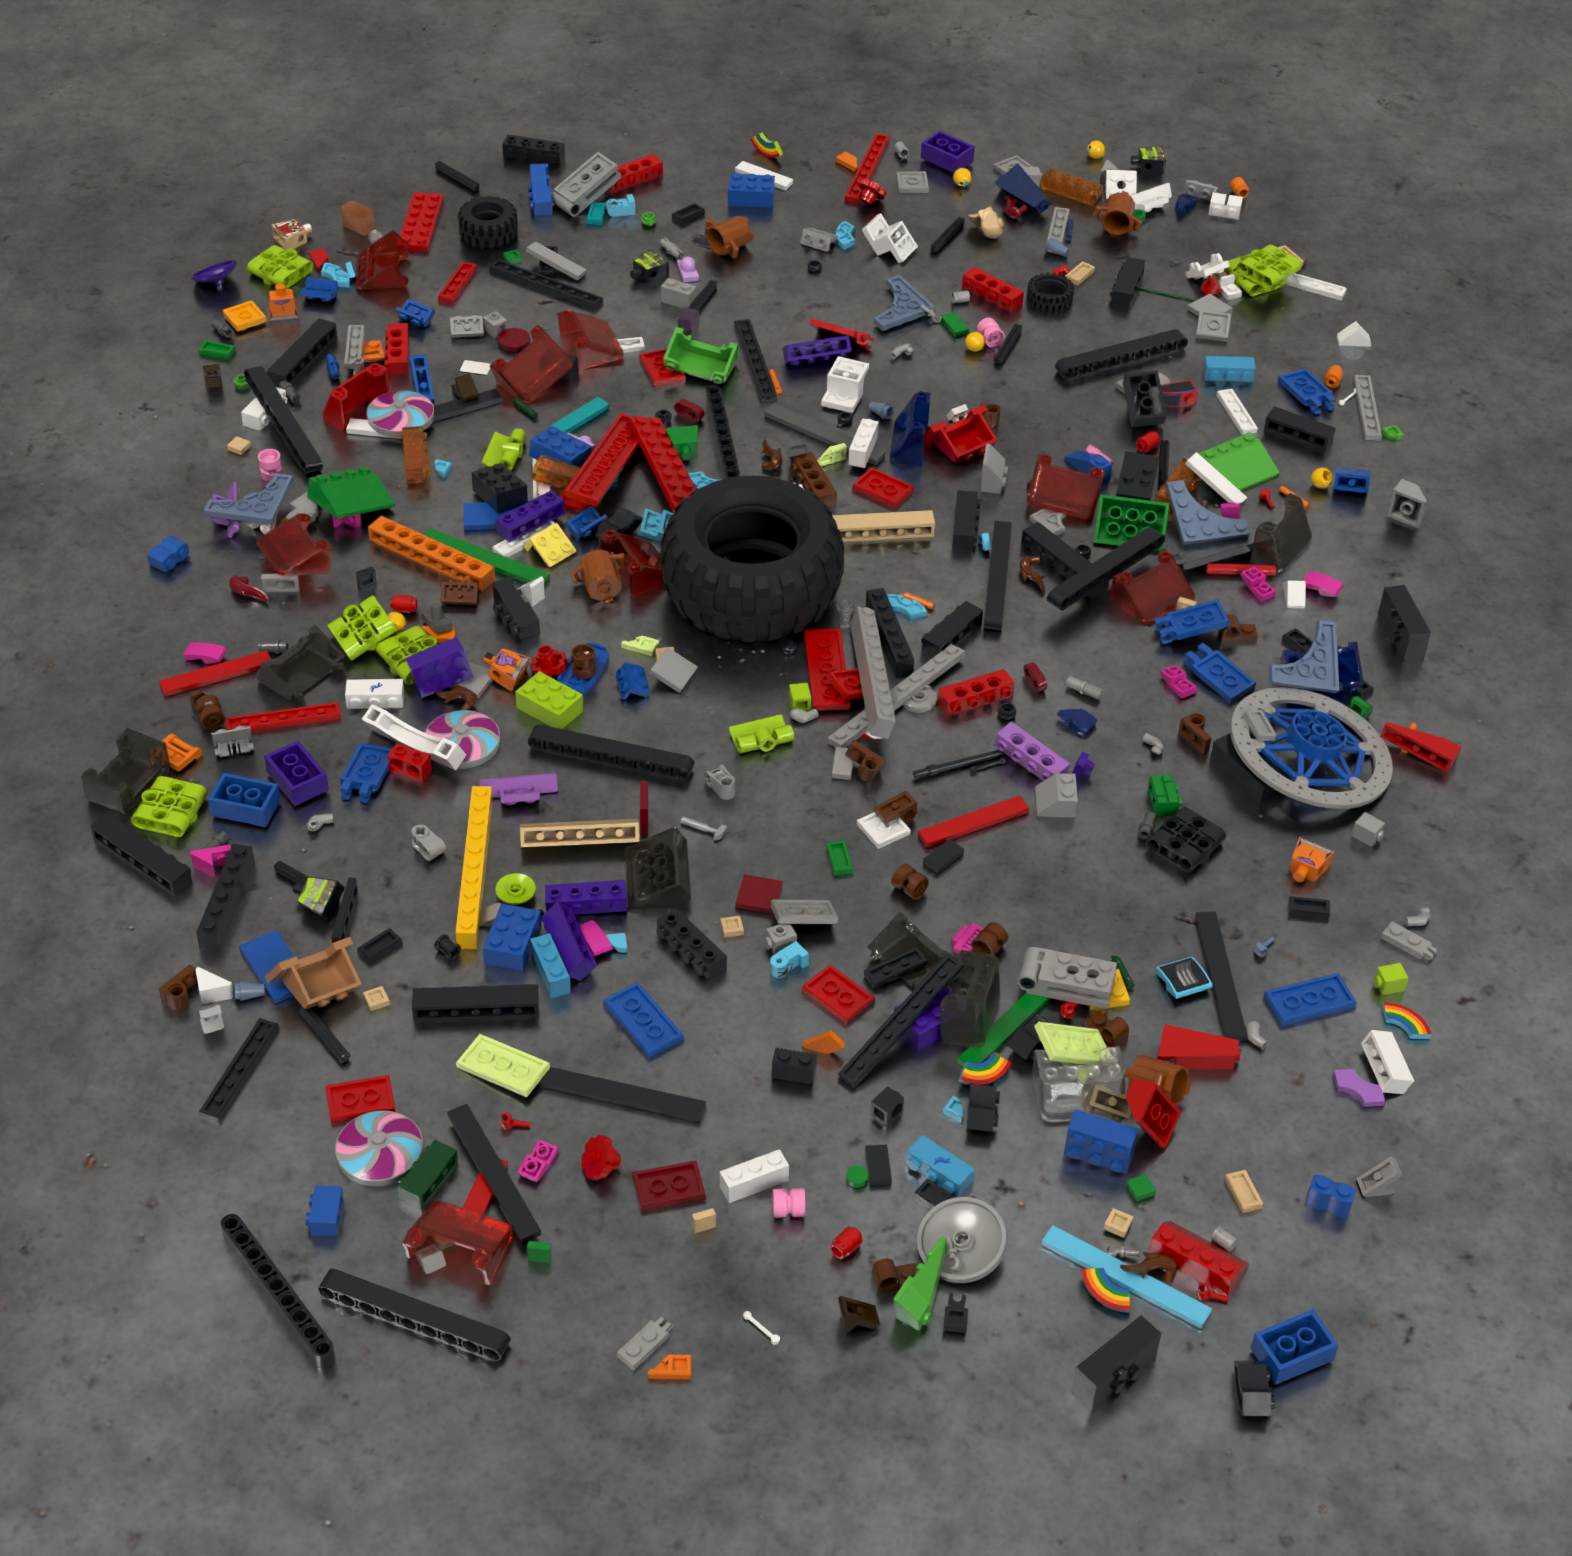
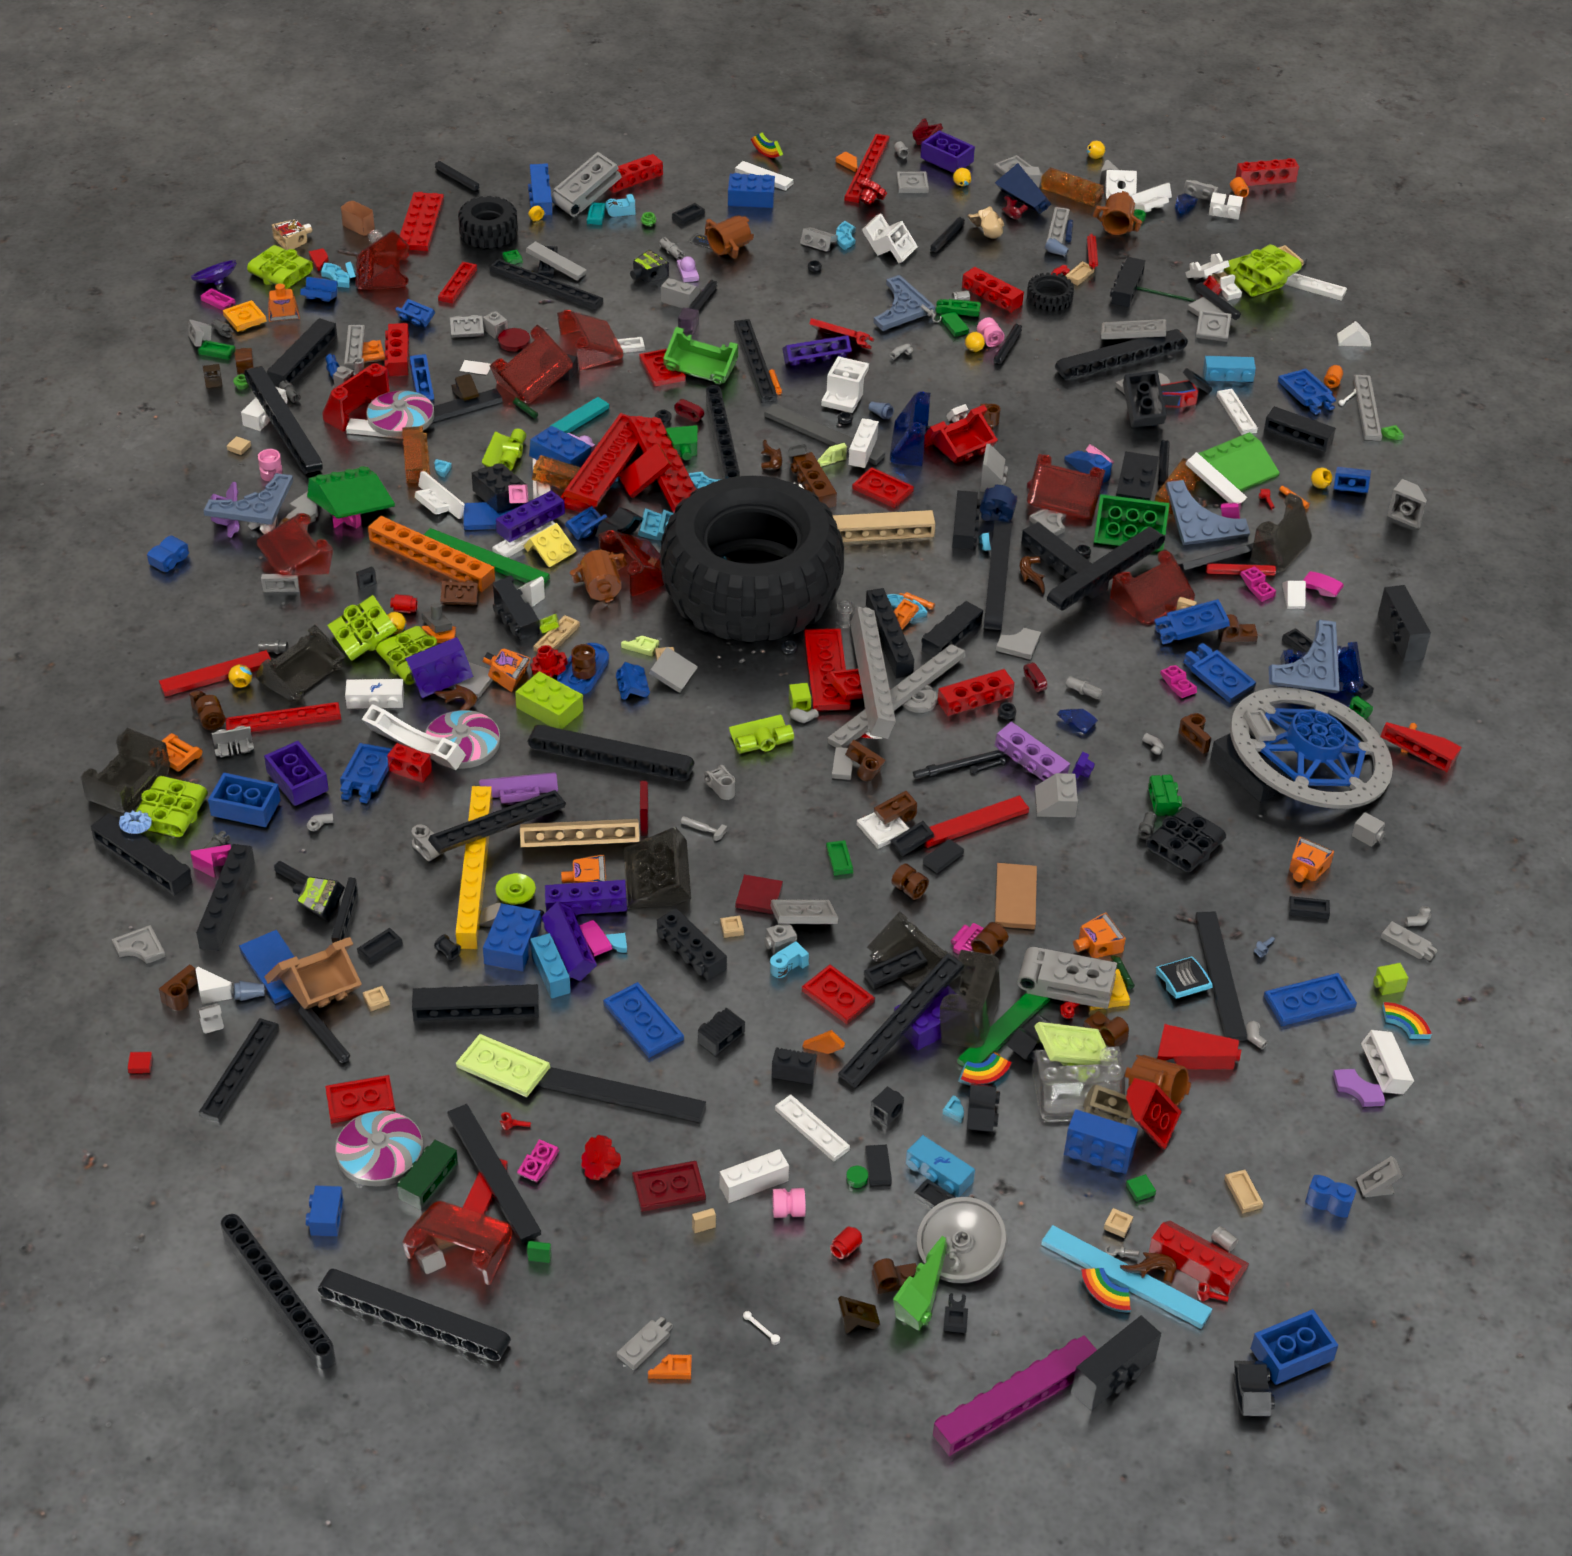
dark pink slope [183,643,227,664] -> none
dark red piece [229,575,268,602] -> none
black brick [502,135,565,165] -> none
black torso [1130,146,1166,174] -> none
red brick [1136,431,1160,453] -> none
none -> light grey tile [112,925,166,964]
none -> light blue gear [119,810,152,834]
none -> red tile [127,1052,153,1074]
none -> light grey slope [188,320,212,346]
none -> dark pink tile [200,288,236,310]
none -> yellow piece [228,664,252,688]
none -> reddish brown plate [235,348,254,374]
none -> light grey brick [332,366,354,390]
none -> white bracket [415,471,465,519]
none -> black tile [428,790,566,854]
none -> bright pink plate [508,484,528,503]
none -> yellow tile [528,206,544,221]
none -> tan tile [533,615,580,652]
none -> lime tile [540,614,559,634]
none -> orange torso [561,855,606,894]
none -> red tile [618,443,672,498]
none -> black brick [698,1008,745,1056]
none -> white tile [775,1094,850,1162]
none -> black tile [890,821,935,856]
none -> orange tile [894,599,919,630]
none -> dark red bracket [912,118,943,145]
none -> magenta brick [933,1335,1097,1456]
none -> green hinge [935,299,981,317]
none -> dark blue brick [980,484,1017,522]
none -> medium nougat tile [995,863,1037,929]
none -> light grey tile [996,628,1041,660]
none -> orange torso [1073,913,1126,958]
none -> red axle [1087,234,1098,269]
none -> light grey tile [1101,319,1166,339]
none -> black tile [1183,368,1213,393]
none -> black axle [1195,282,1241,320]
none -> red brick [1235,158,1299,186]

